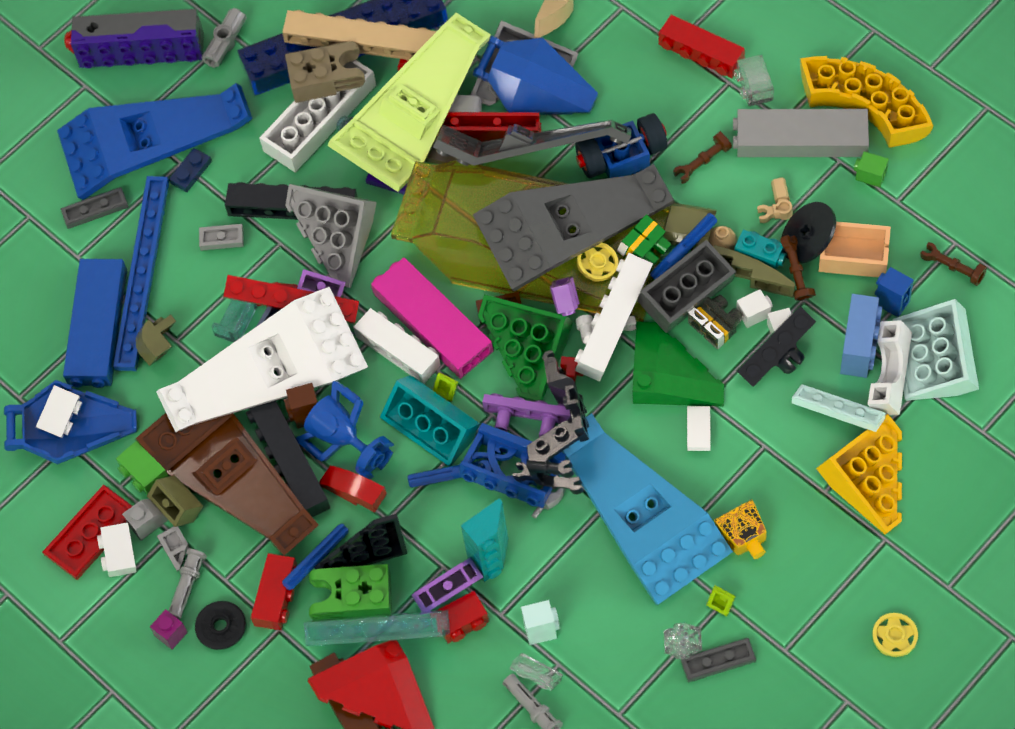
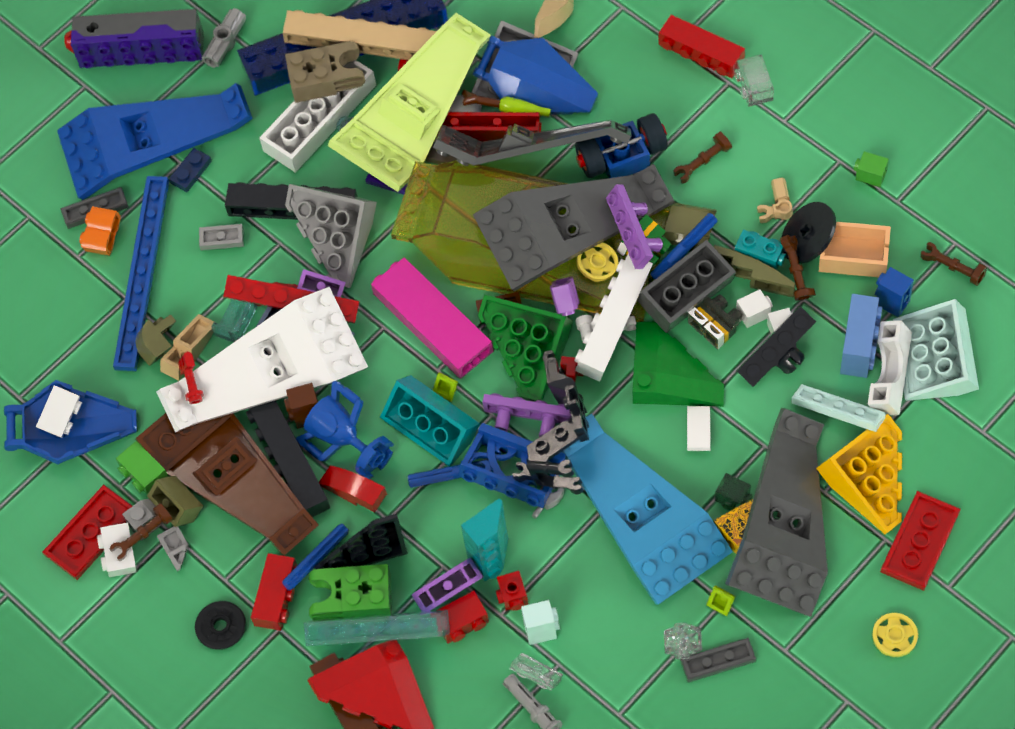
blue brick [63,259,127,388] -> none
magenta brick [150,609,188,650] -> none
light grey pin [168,549,207,620] -> none
white brick [353,308,441,384] -> none
tan brick [708,226,737,250] -> none
light grey brick [733,109,869,157] -> none
yellow brick [800,56,933,148] -> none
none -> orange brick [79,206,121,256]
none -> reddish brown piece [109,503,173,561]
none -> tan slope [160,314,217,381]
none -> red hinge [178,351,204,404]
none -> lime piece [462,90,551,117]
none -> red brick [495,571,528,611]
none -> medium lavender plate [606,184,663,269]
none -> clear green brick [715,473,753,511]
none -> dark grey wing [725,408,828,617]
none -> red tile [880,491,961,591]

